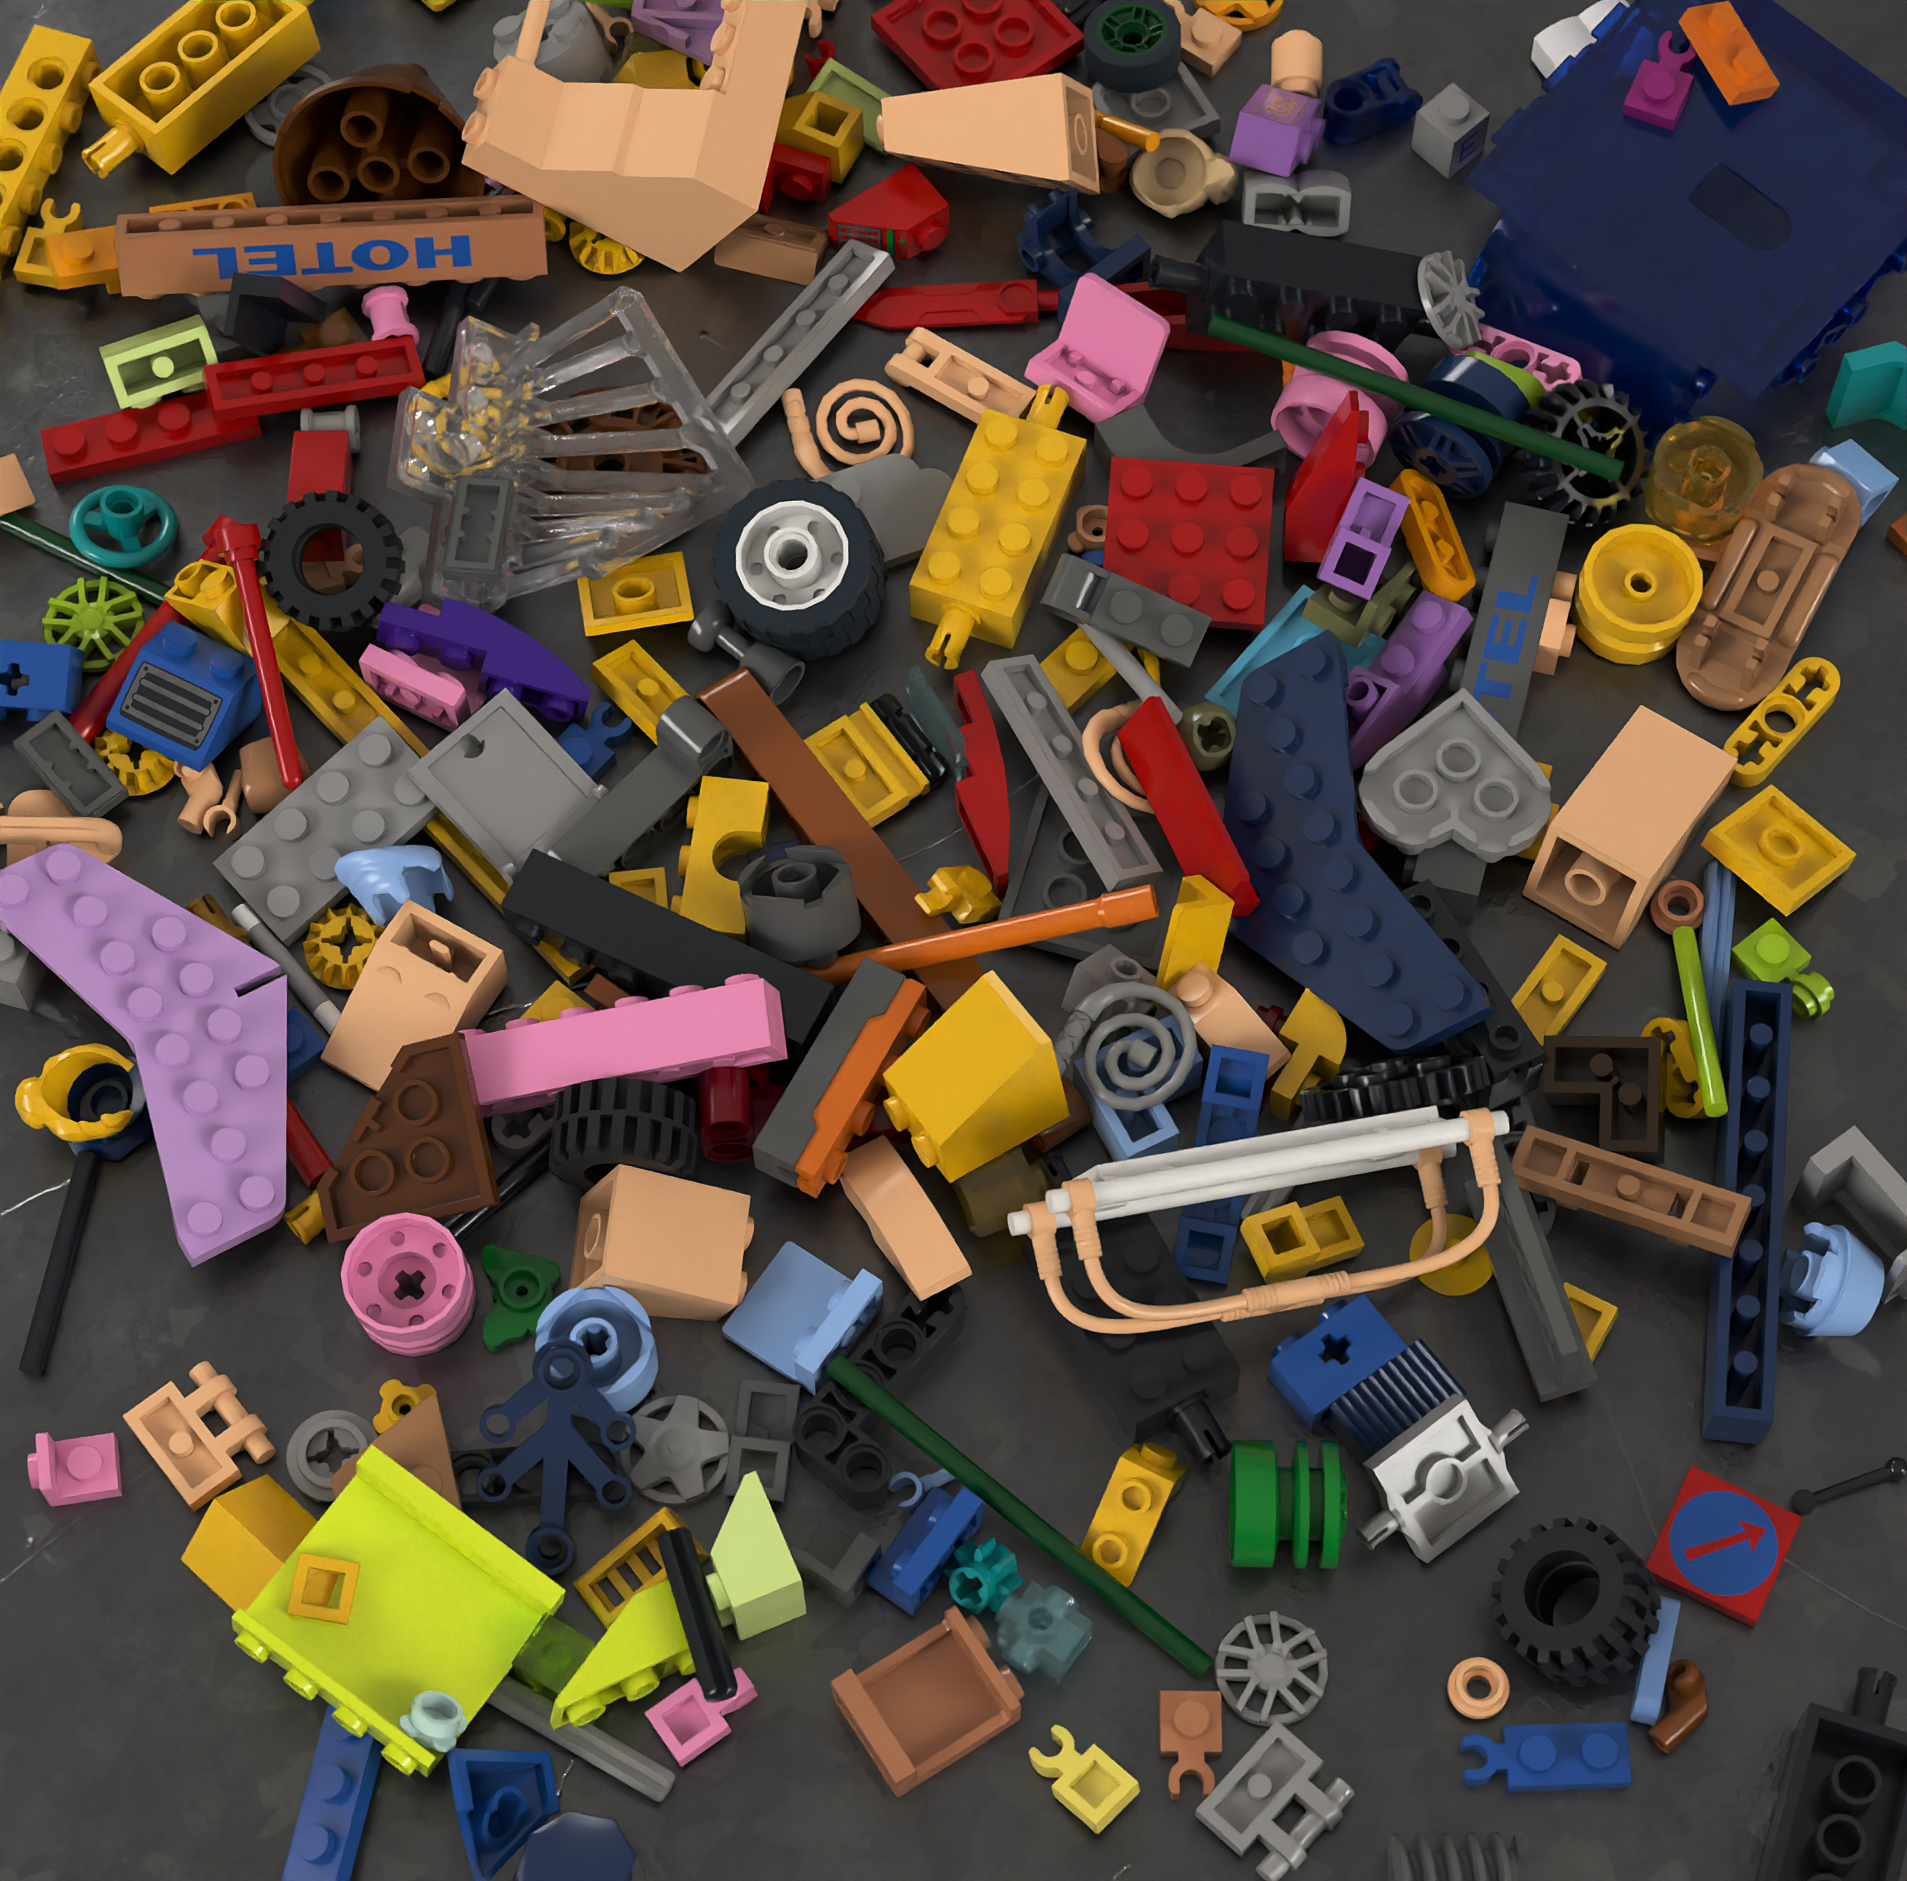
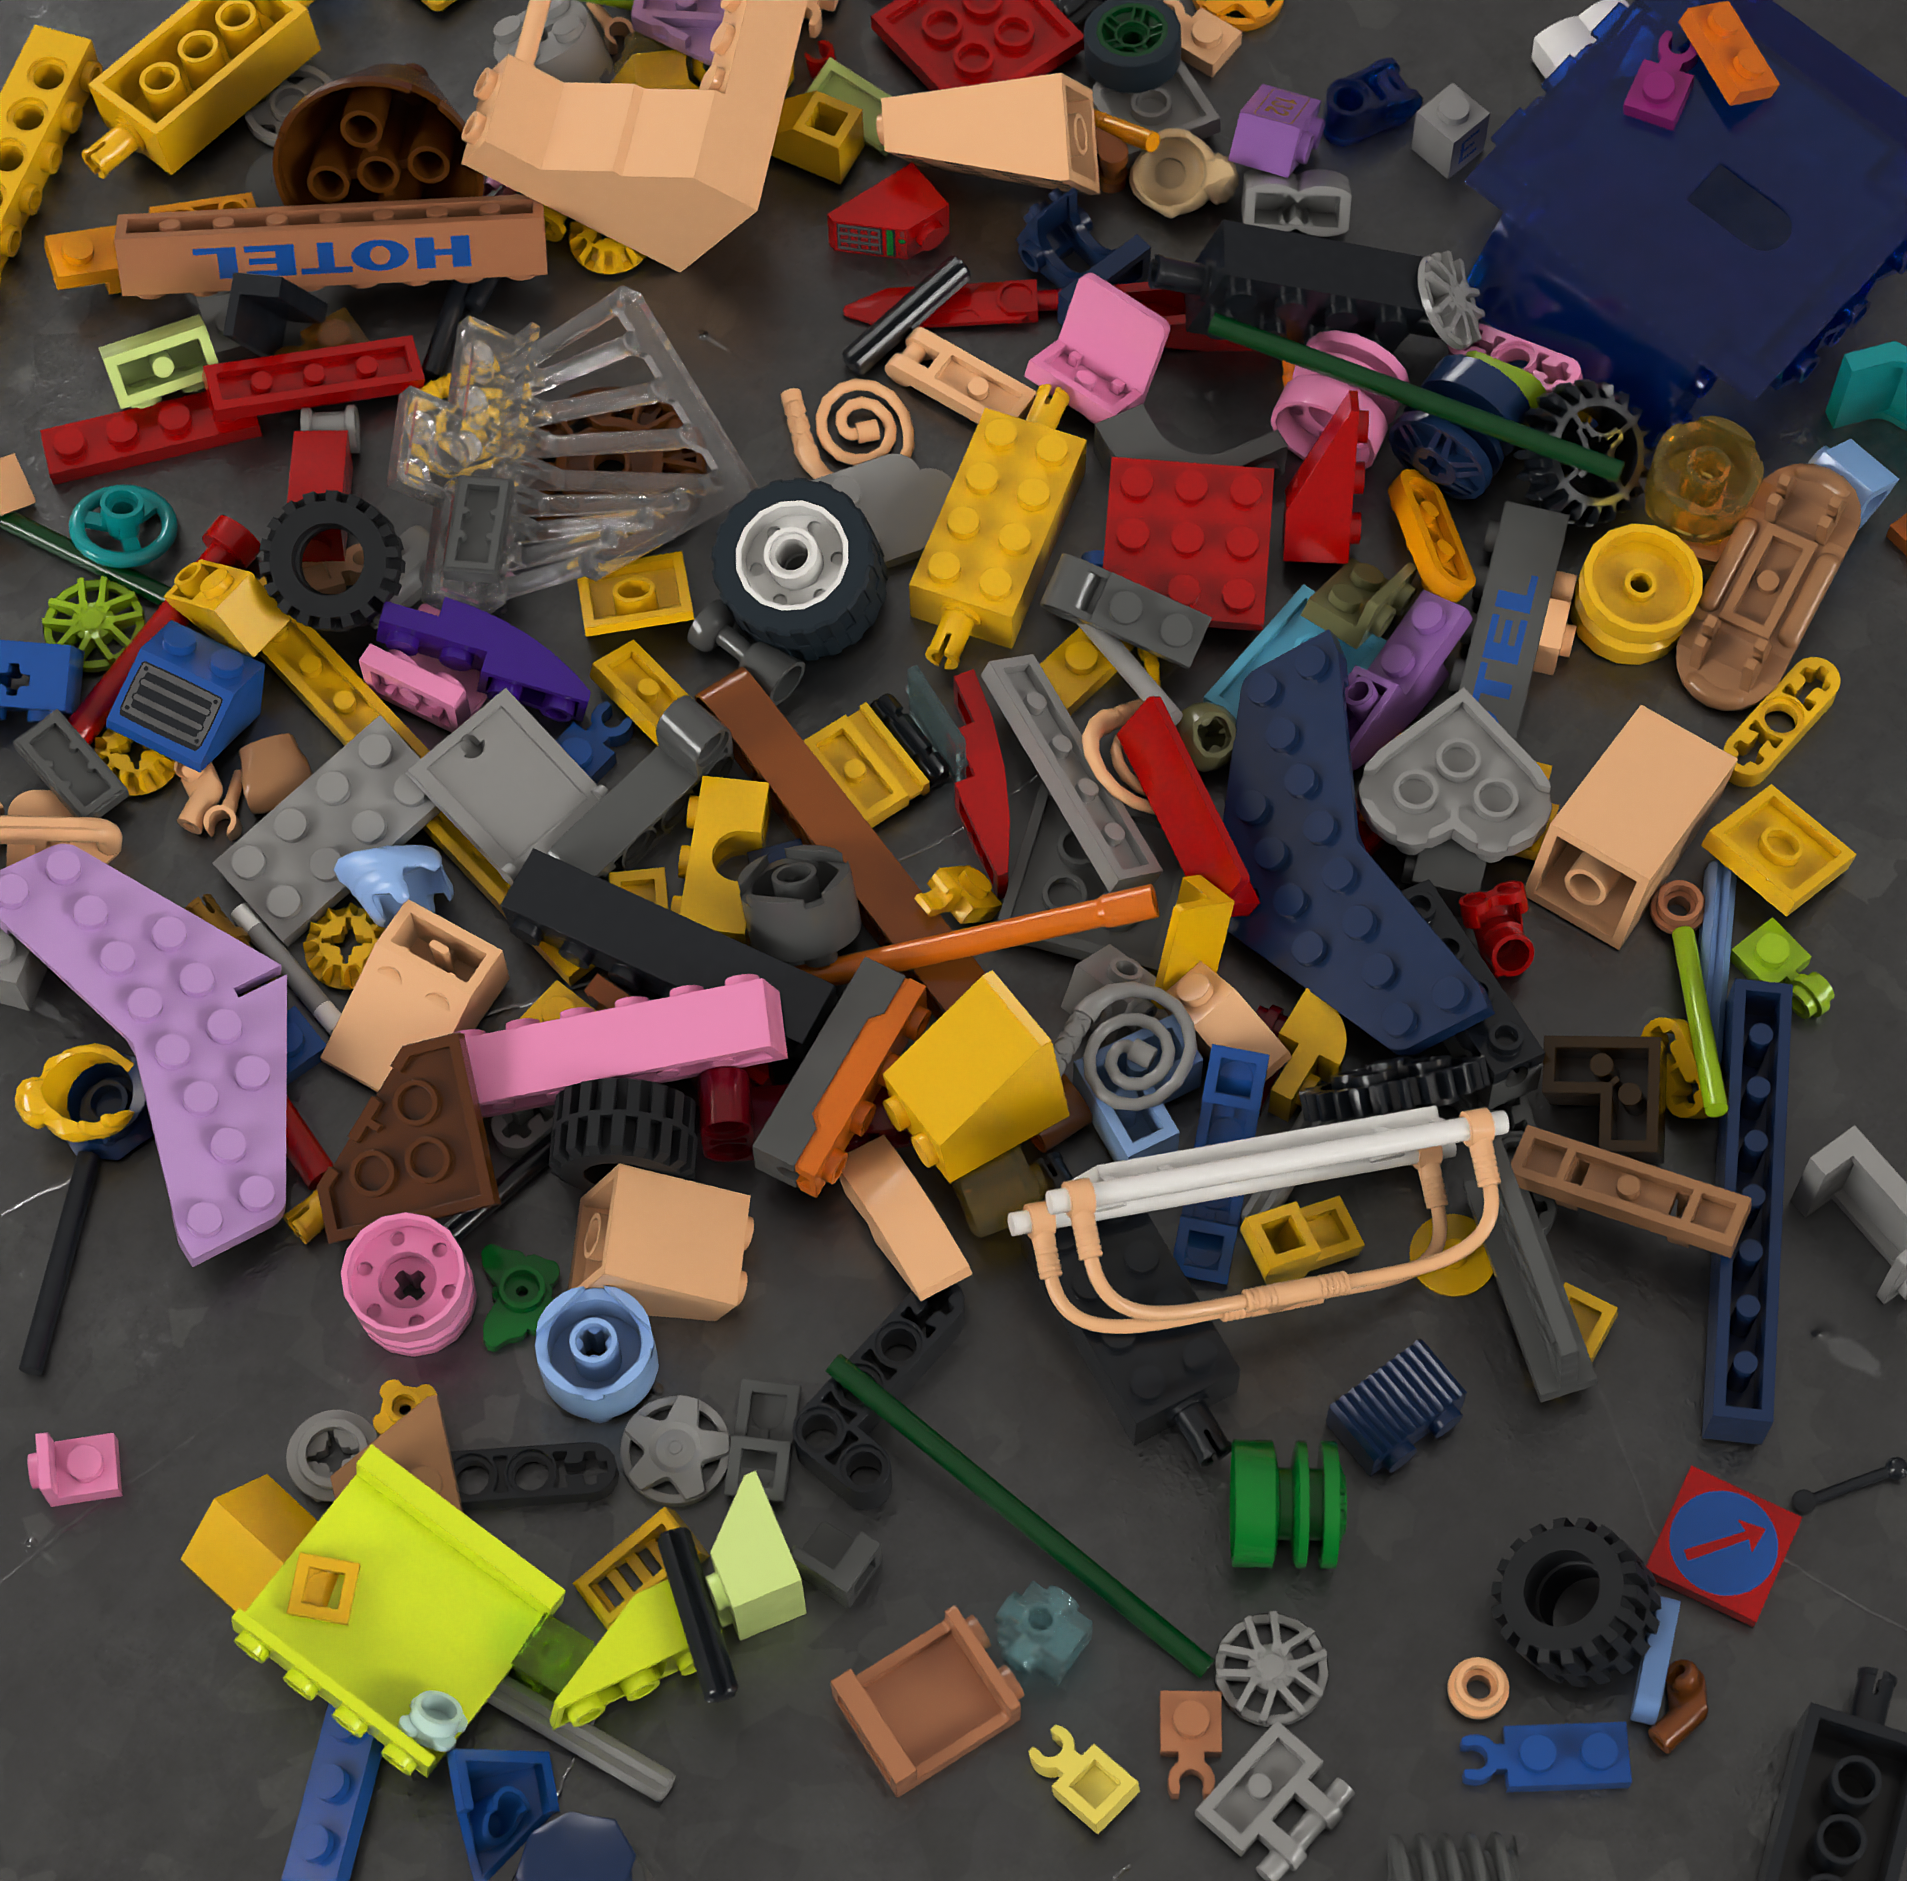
yellow plate [13,198,84,290] -> none
light nougat plate [123,1361,276,1512] -> none
red piece [214,523,303,790] -> none
bright pink bush [361,285,419,346] -> none
dark blue plant [475,1338,636,1575] -> none
bright pink plate [645,1667,758,1767] -> none
light grey plate [688,238,895,449] -> none
medium nougat slope [714,213,829,286] -> none
light blue bracket [722,1241,884,1396] -> none
red bracket [758,142,832,213] -> none
blue bracket [867,1487,983,1616] -> none
light blue hand [889,1468,956,1513] -> none
teal gear [943,1537,1023,1615] -> none
light nougat plate [1067,505,1108,553] -> none
yellow bracket [1080,1442,1189,1587] -> none
blue brick [1267,1293,1408,1433] -> none
light nougat brick [1271,30,1323,99] -> none
medium lavender brick [1316,477,1411,600] -> none
light grey plate [1355,1393,1529,1563] -> none
yellow plate [1511,934,1608,1048] -> none
light blue cone [1778,1222,1884,1336] -> none
none -> black axle [842,255,971,375]
none -> red plate [1459,881,1534,978]

